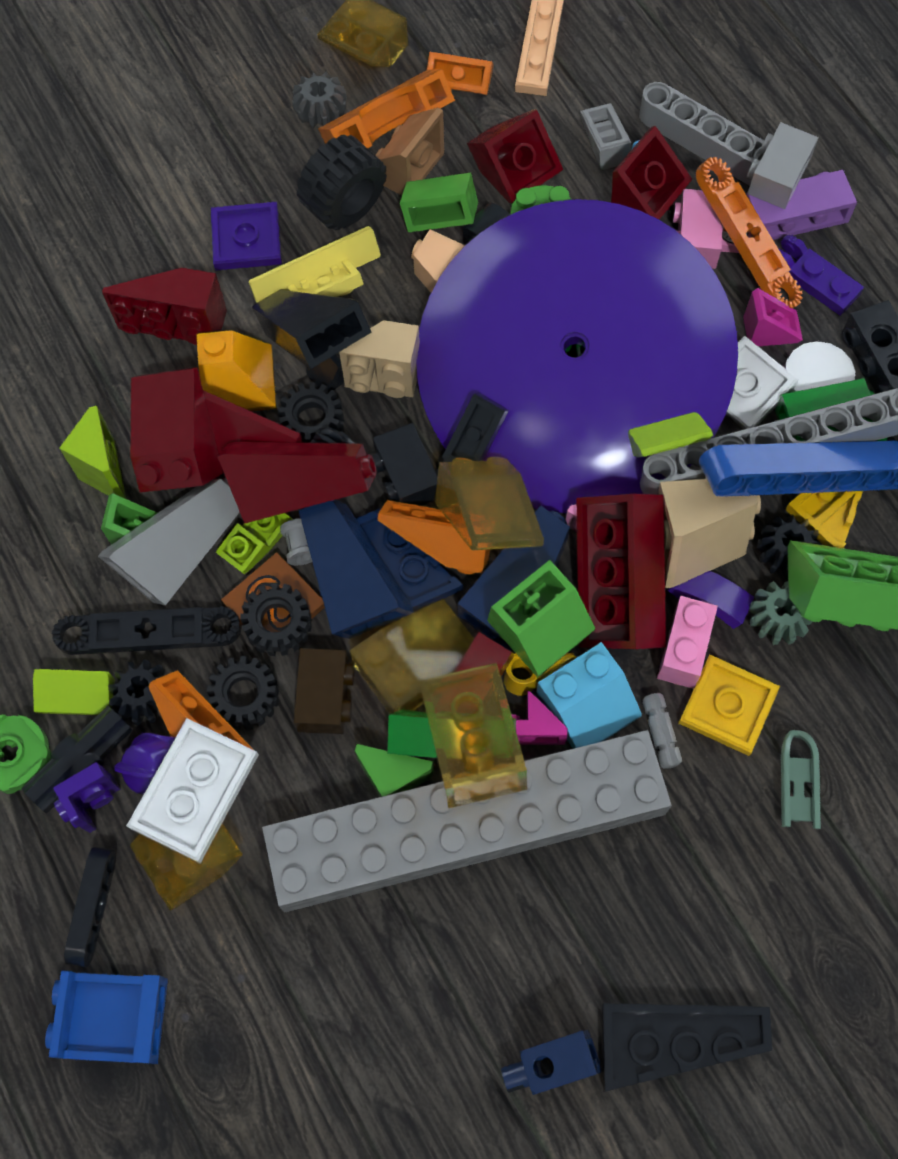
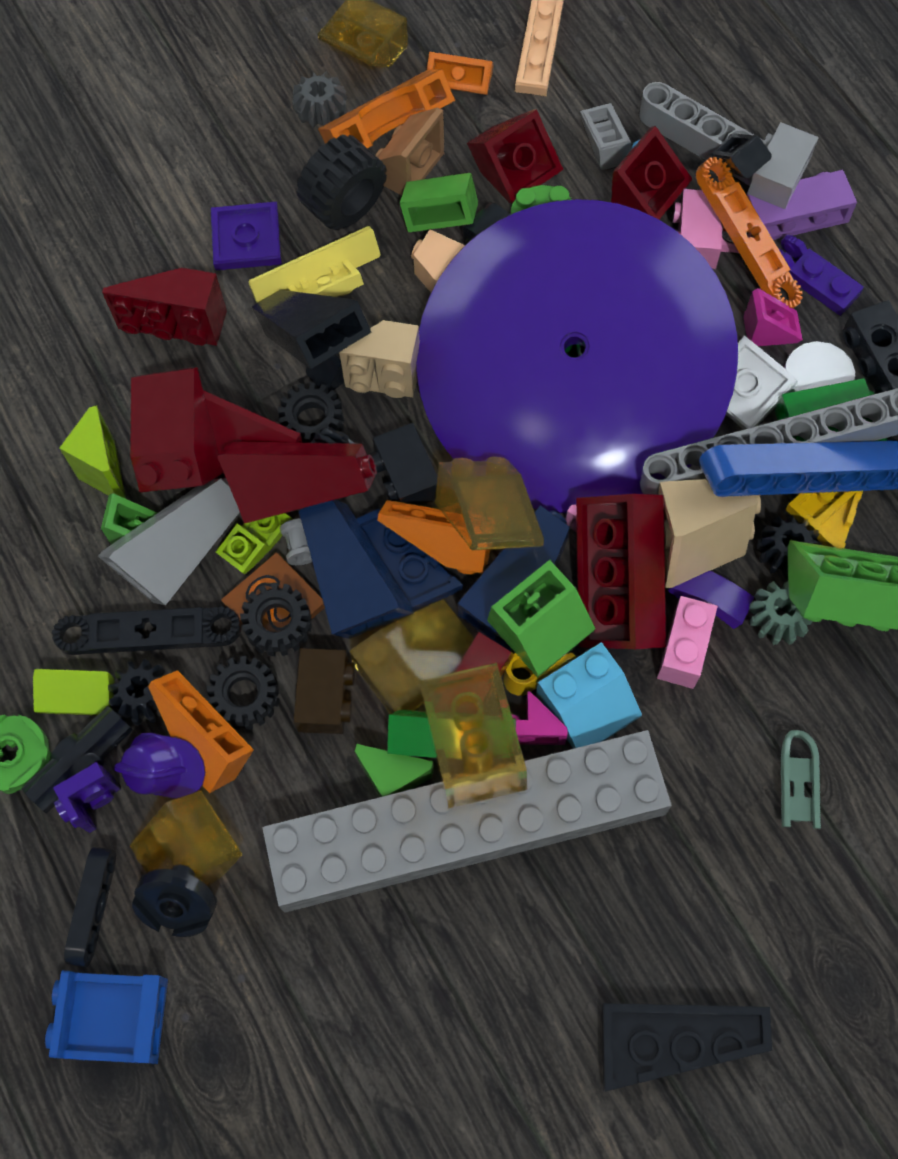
white tile [126,718,259,864] -> none
light orange slope [197,330,277,412] -> none
black hinge [437,393,509,497] -> none
dark blue torso [501,1030,603,1095] -> none
lime slope [628,412,713,457] -> none
light grey axle [642,693,682,769] -> none
yellow tile [678,654,780,756] -> none
none -> black plate [132,864,217,937]
none -> black slope [710,133,772,178]

